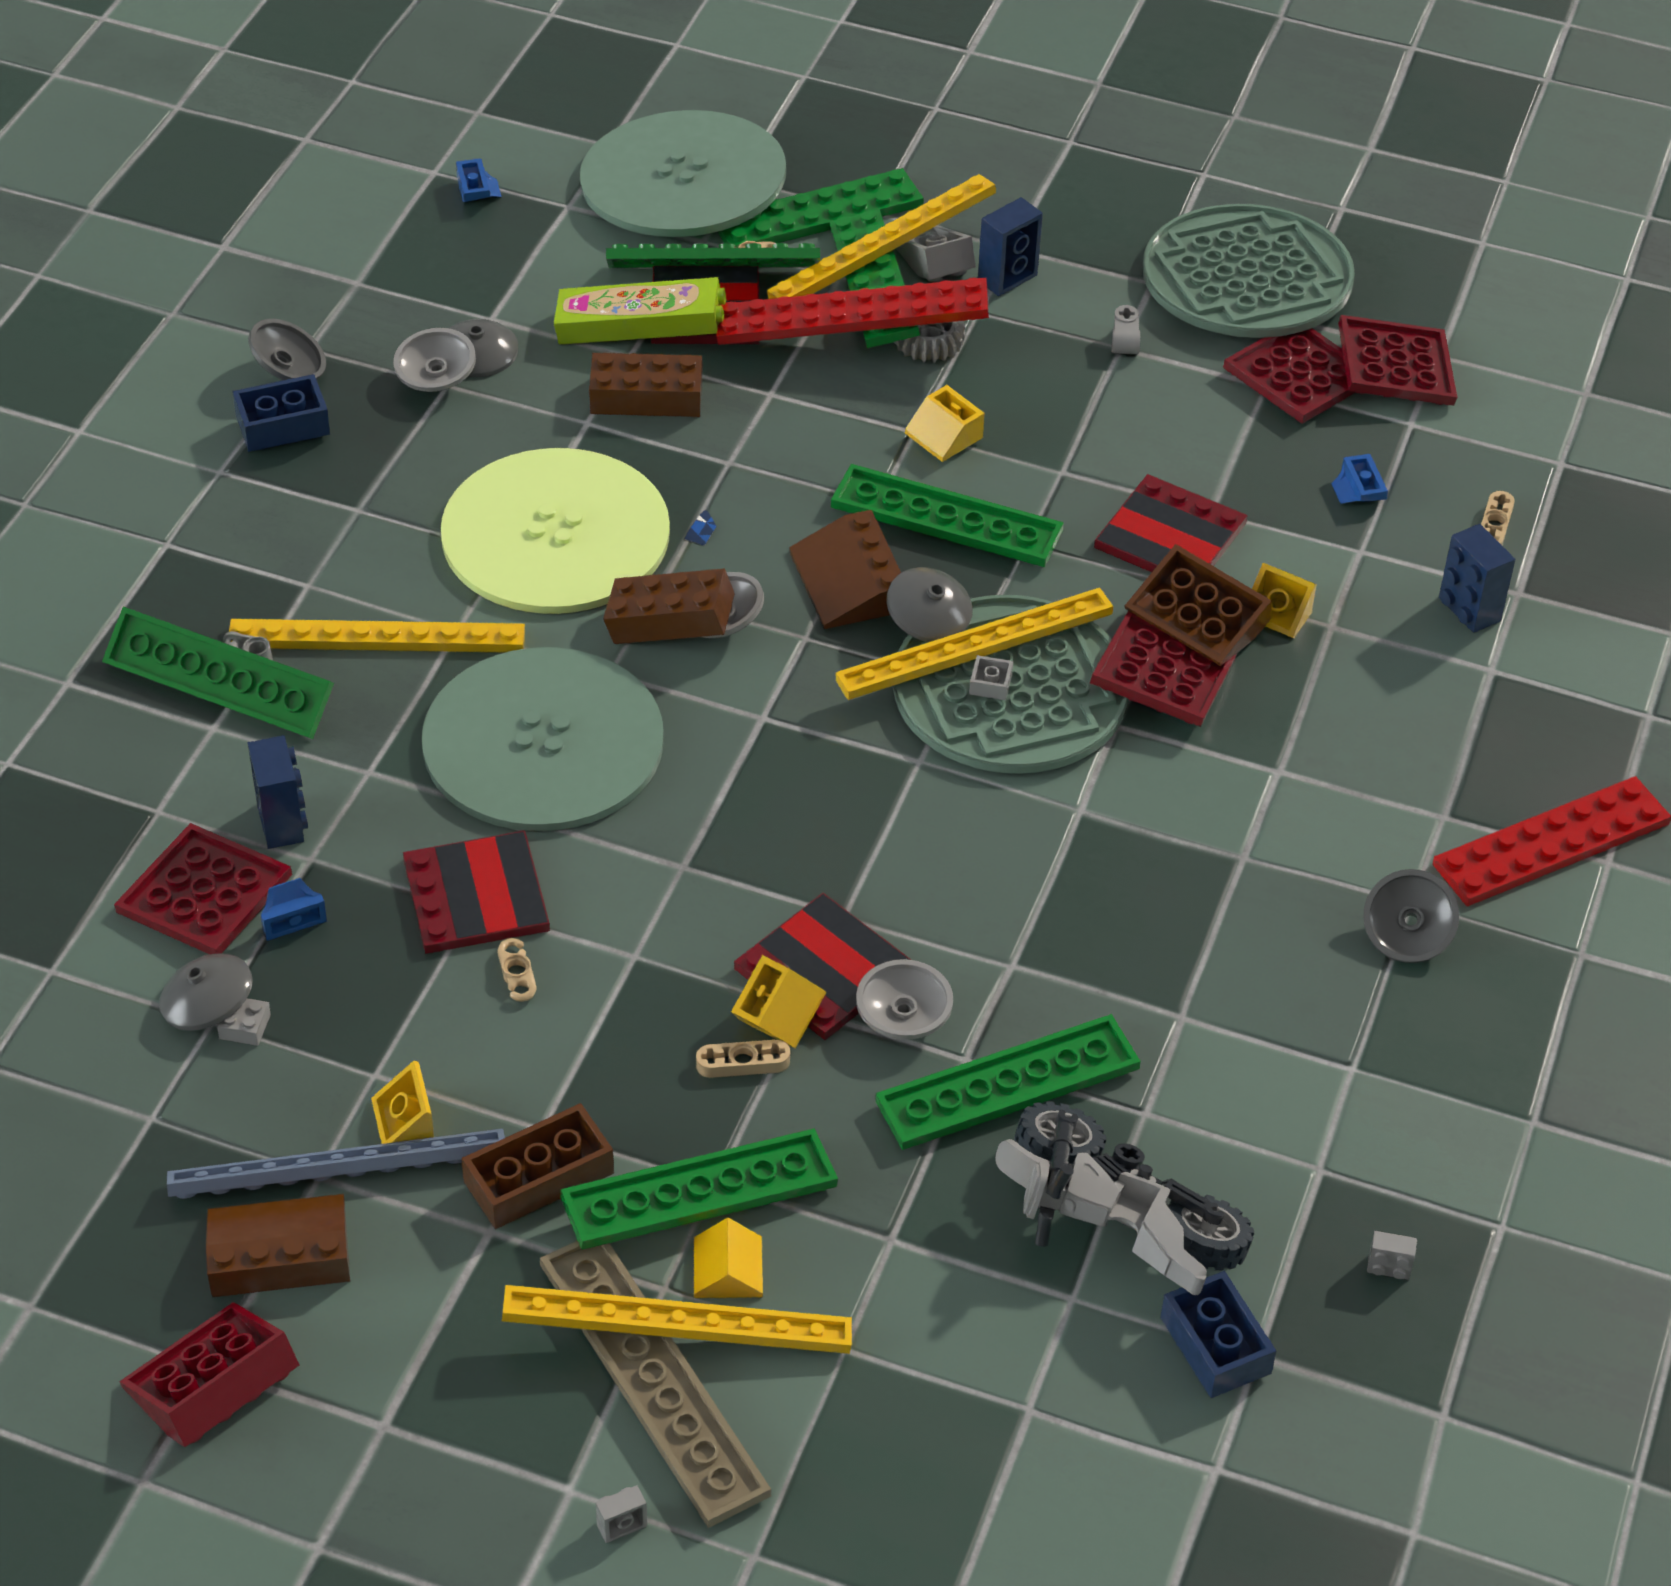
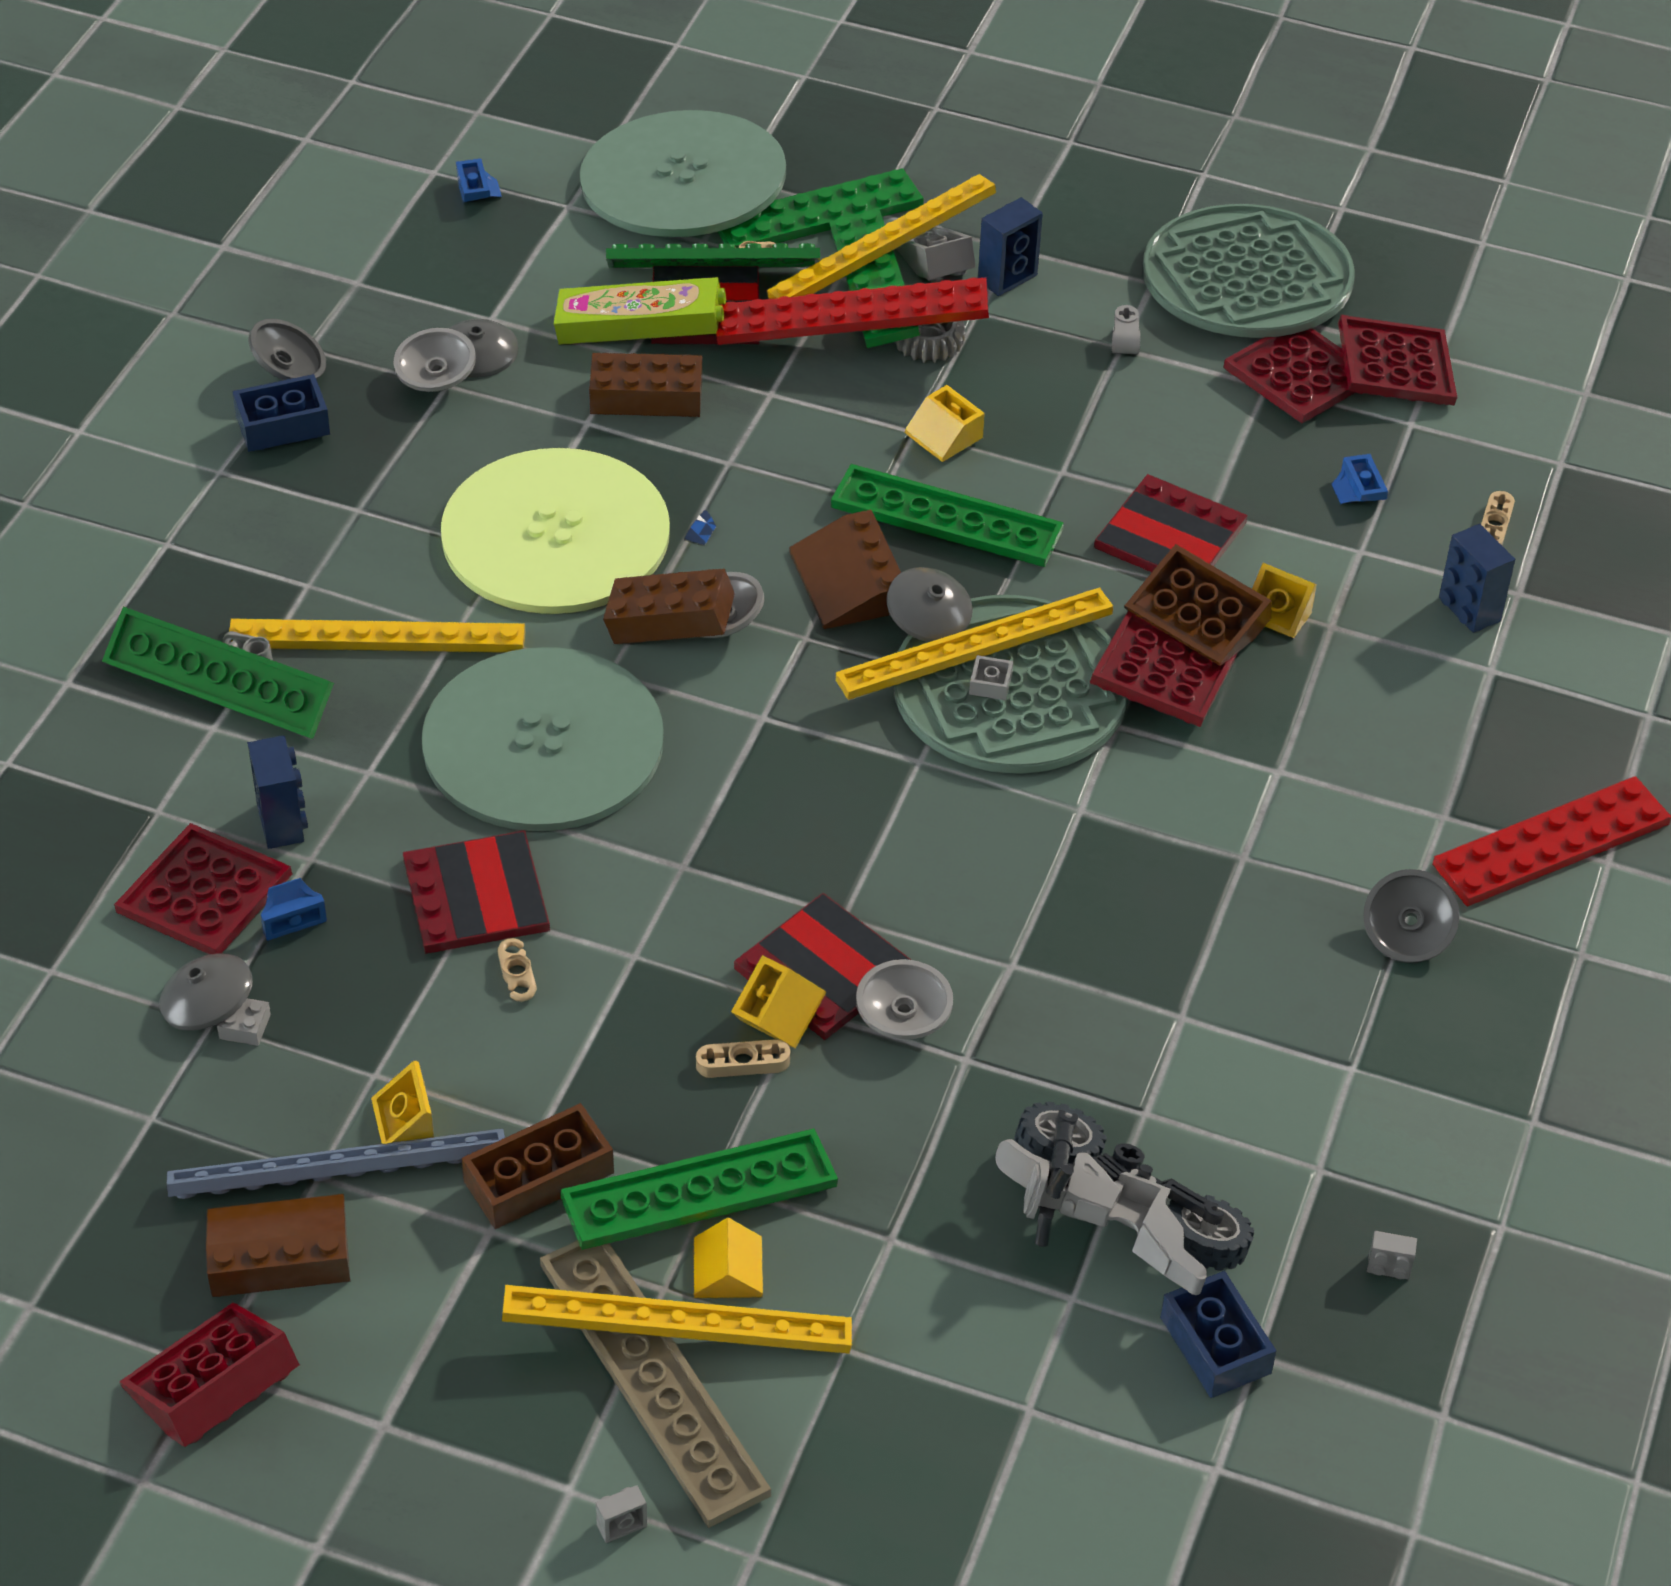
green plate [875,1014,1141,1150] -> none

